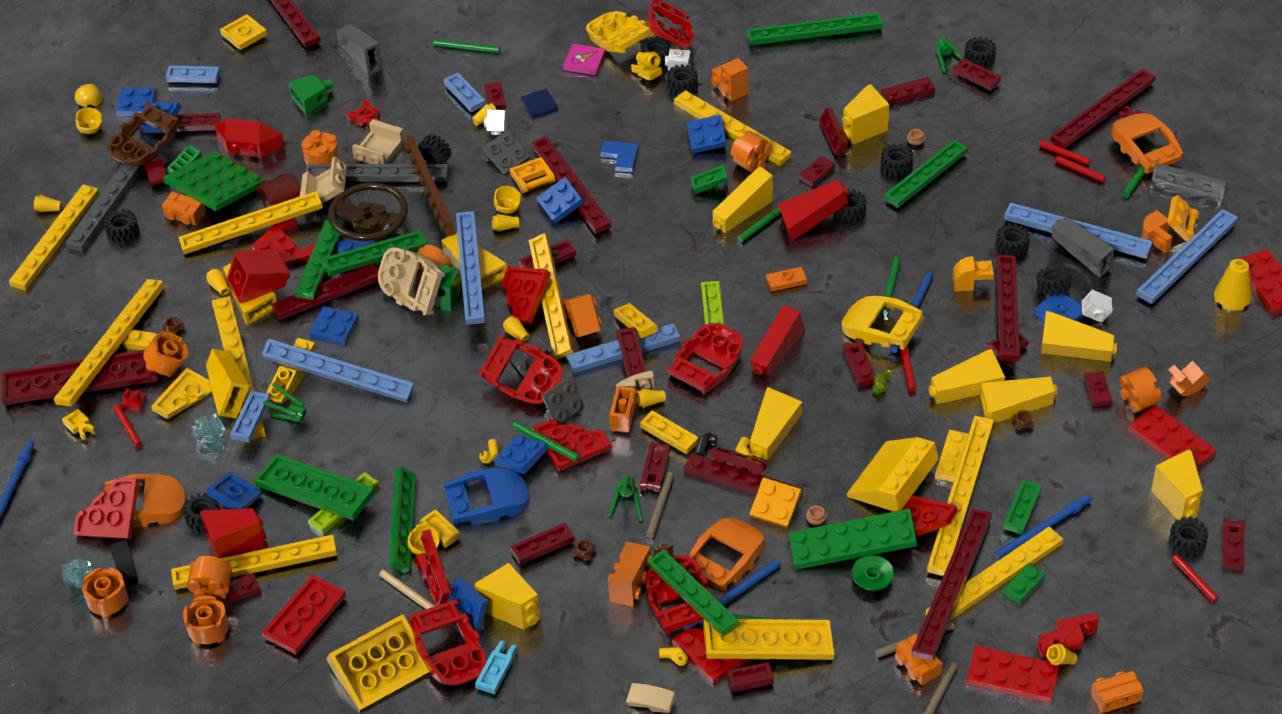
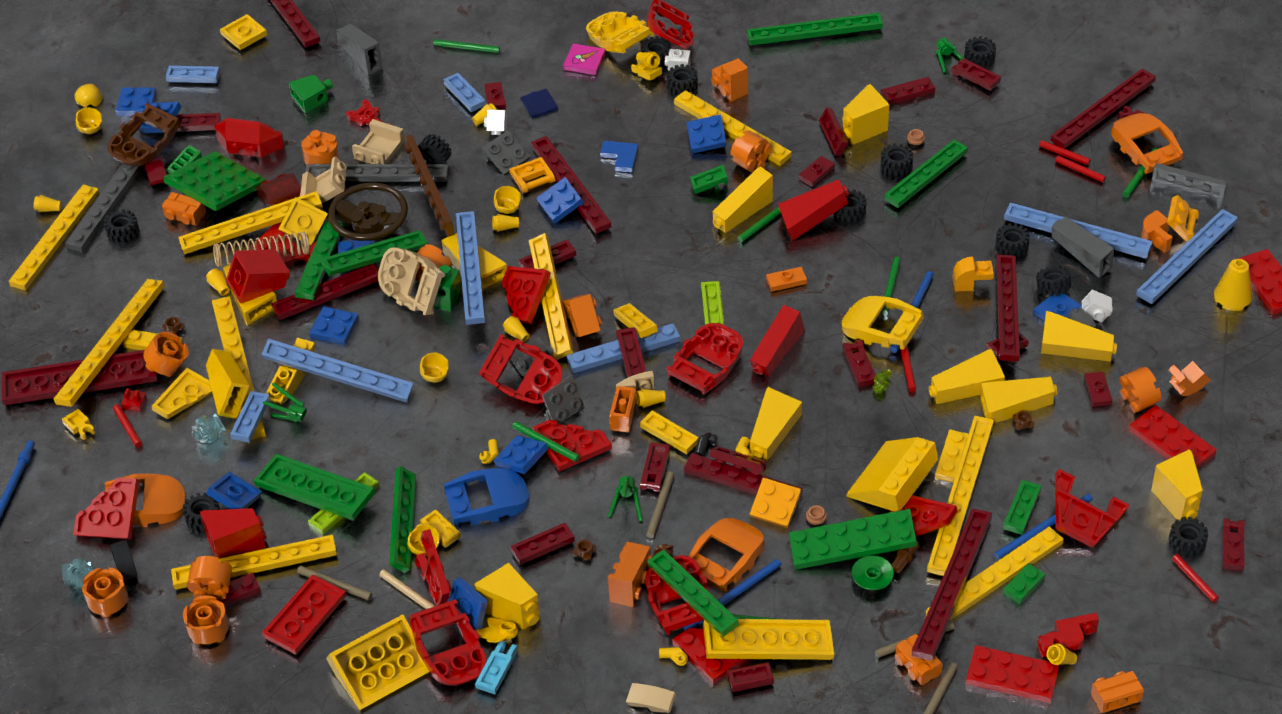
none -> tan piece [213,231,309,267]
none -> yellow plate [279,197,328,245]
none -> dark tan bar [297,566,372,601]
none -> yellow hair [420,352,449,383]
none -> yellow plate [476,618,518,643]
none -> reddish brown axle [891,540,920,573]
none -> red wing [1055,469,1130,548]
none -> dark grey brick [1067,307,1096,328]

